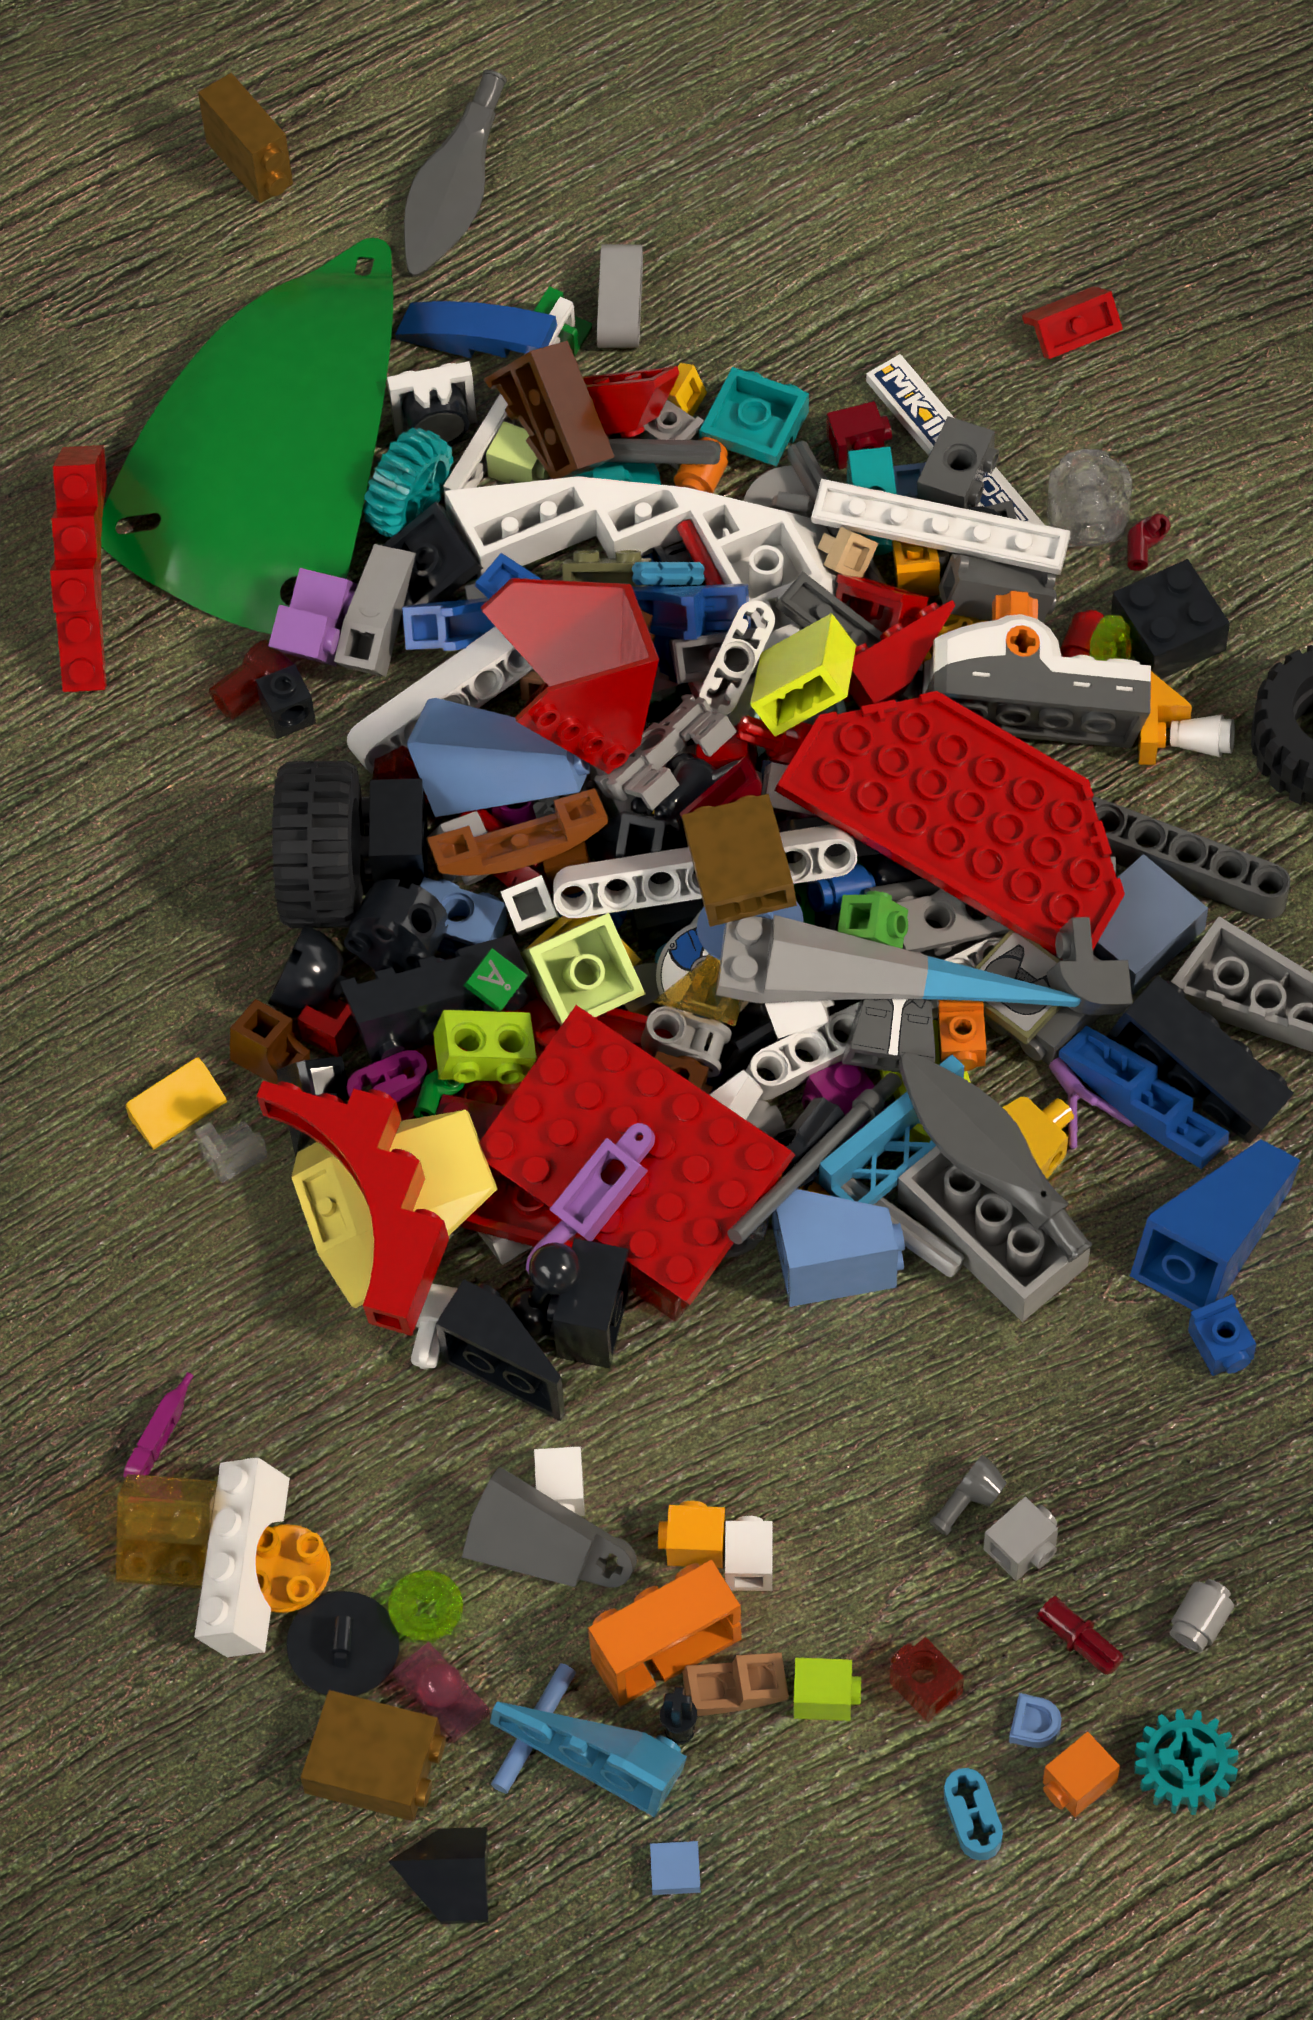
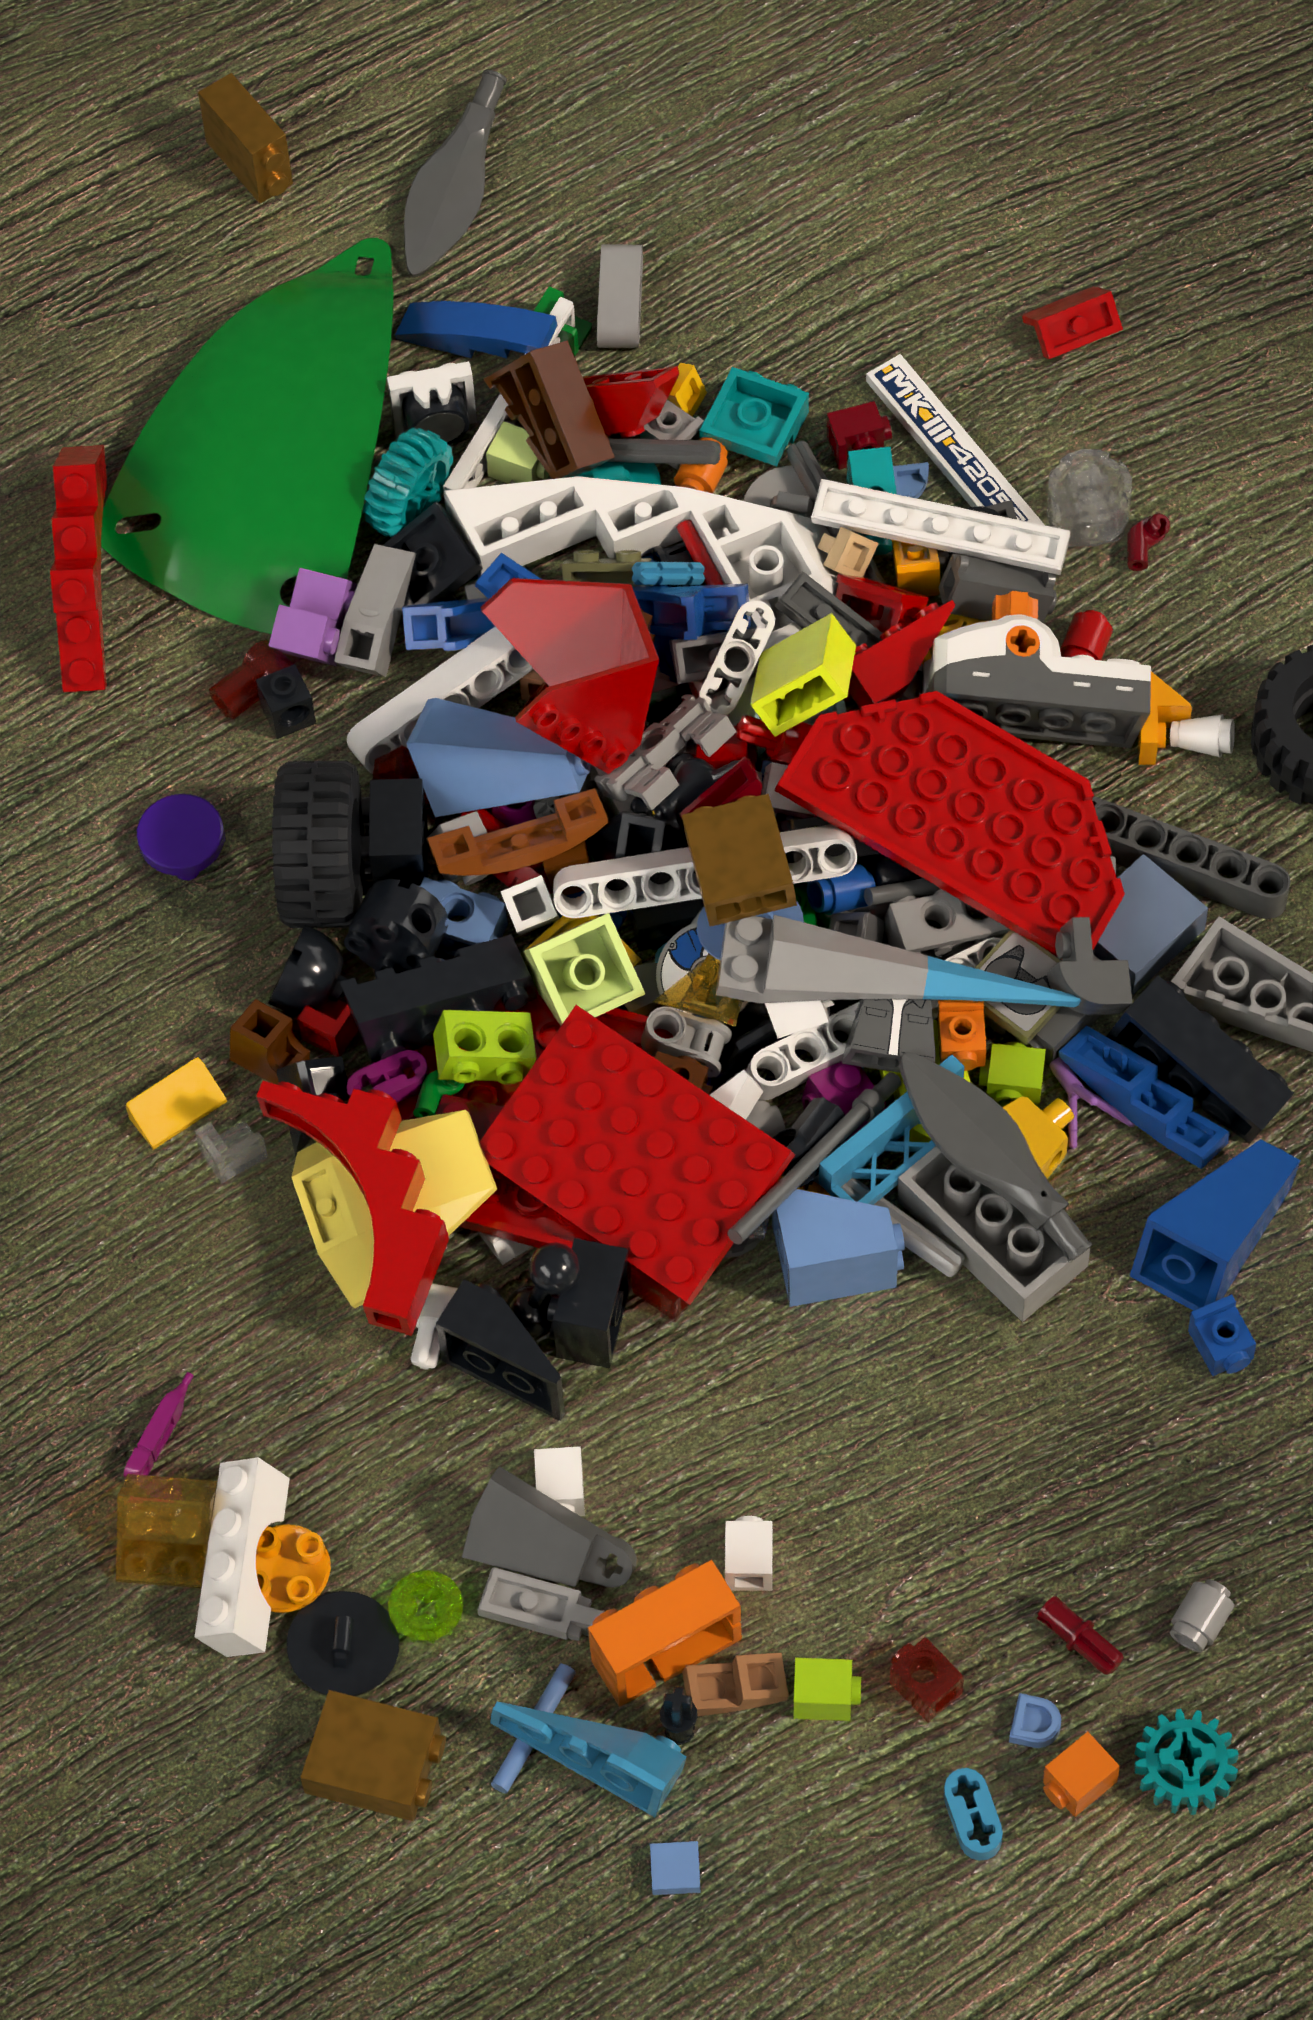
black slope [388,1827,489,1924] -> none
clear pink tile [393,1641,490,1743] -> none
green tile [463,948,528,1012] -> none
medium lavender piece [526,1123,655,1274] -> none
light orange brick [658,1501,725,1568] -> none
bright green brick [837,891,908,949] -> none
dark grey brick [917,416,999,509] -> none
dark grey bar [929,1454,1007,1536] -> none
light grey brick [984,1496,1058,1581] -> none
clear neon green gear [1090,615,1134,661] -> none
black brick [1110,559,1230,679] -> none
none -> dark purple tile [137,794,225,880]
none -> light grey hinge [477,1567,605,1641]
none -> lime brick [979,1042,1046,1108]

